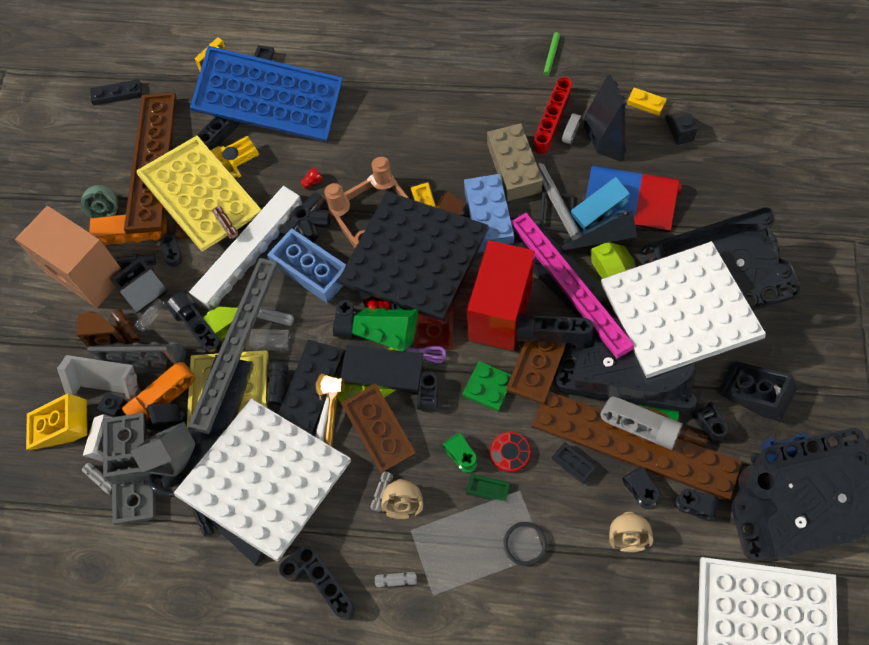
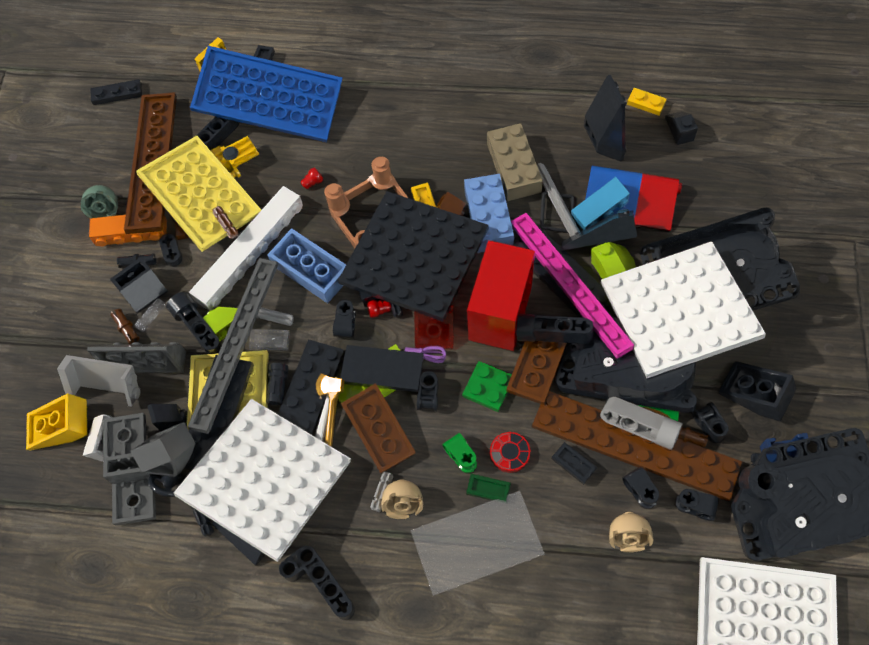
nougat piece [15,206,122,308] -> none
reddish brown slope [76,311,128,347] -> none
light grey axle [82,463,112,494] -> none
black brick [97,392,127,417] -> none
orange beam [122,362,195,423] -> none
black piece [279,192,331,242] -> none
green wedge [352,308,419,352] -> none
light grey axle [375,572,417,587] -> none
black piece [503,522,547,566] -> none
red beam [534,77,572,154] -> none
bright green bar [543,32,560,76] -> none
light grey beam [562,113,582,144] -> none

